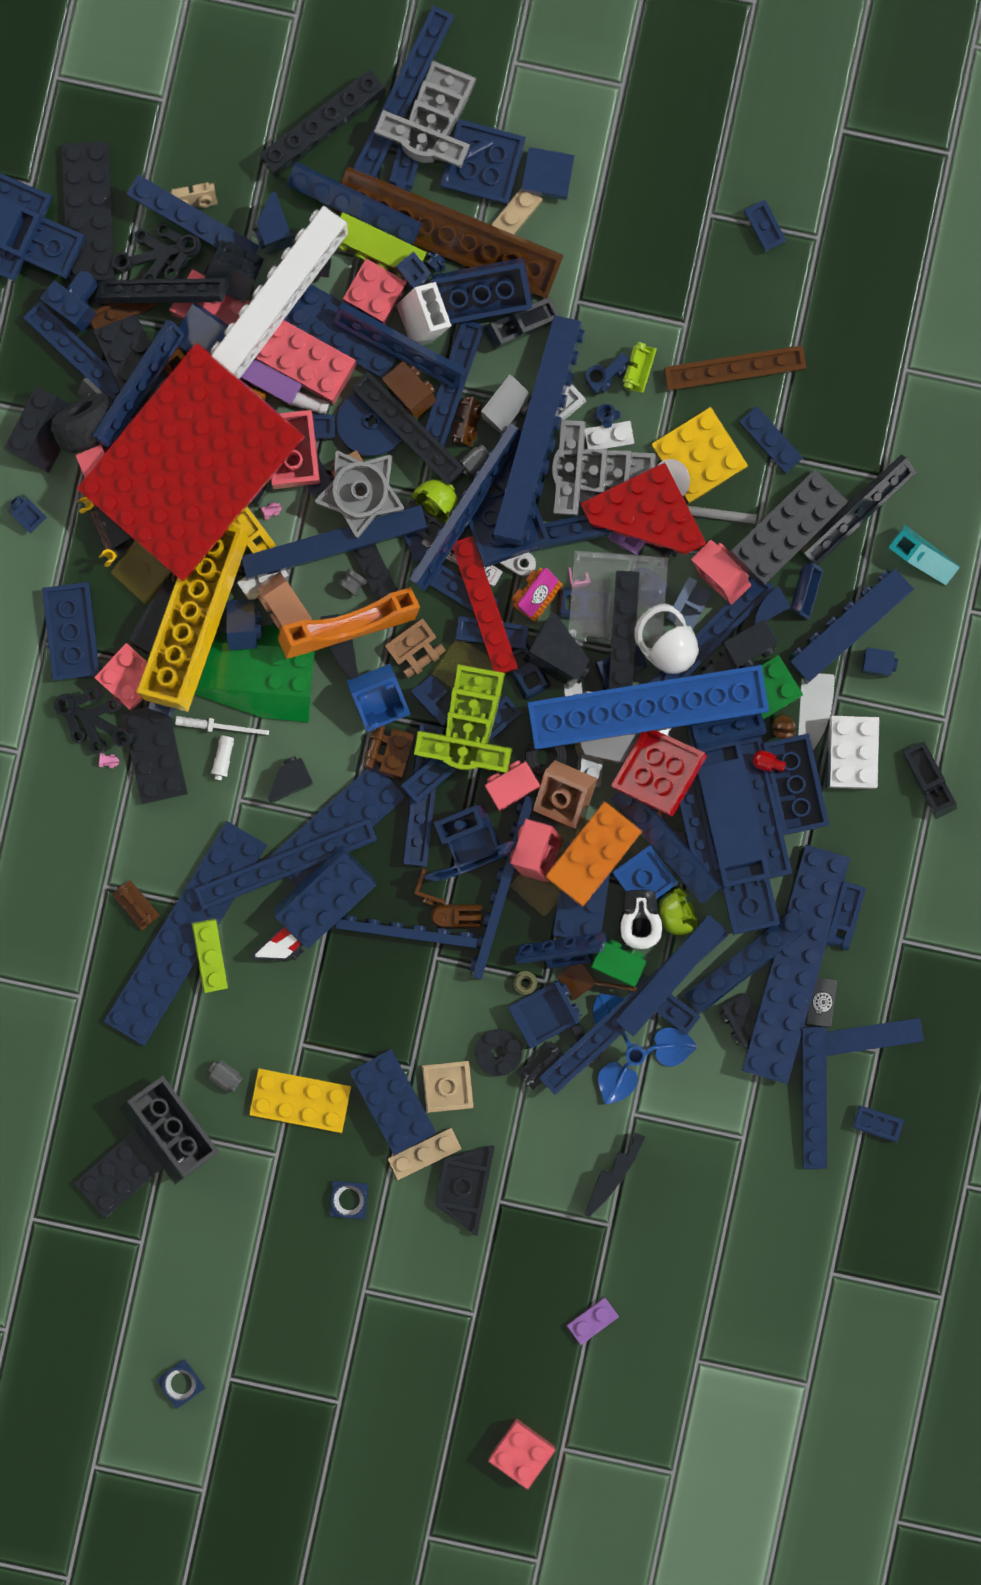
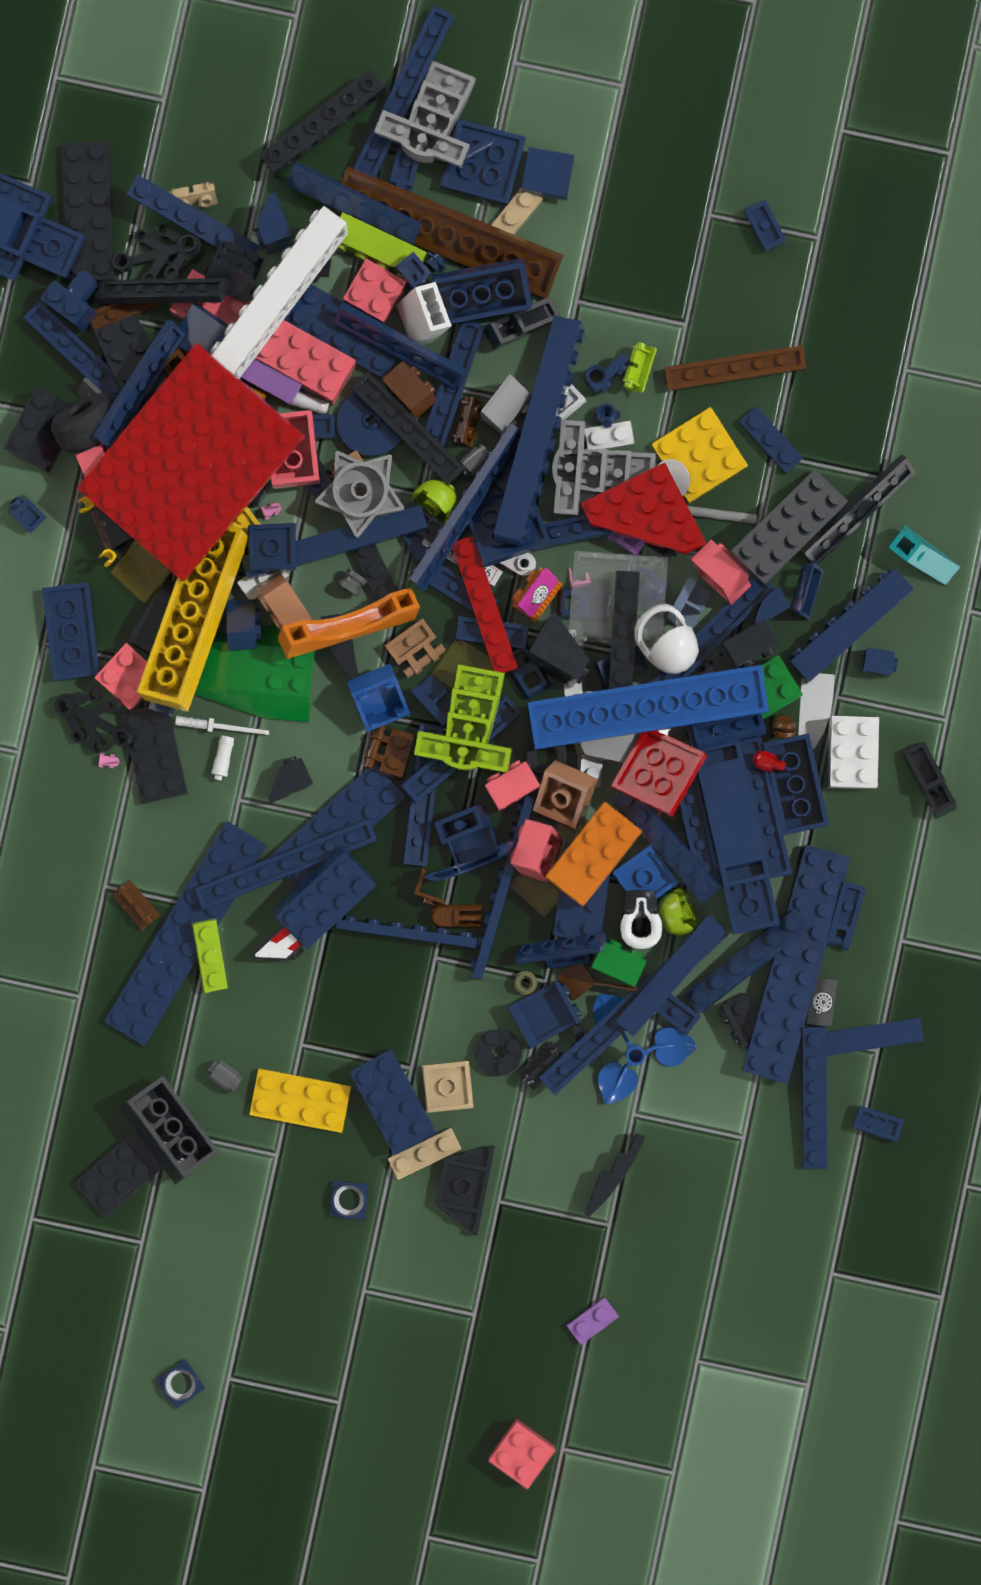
none -> dark blue tile [248,523,297,573]

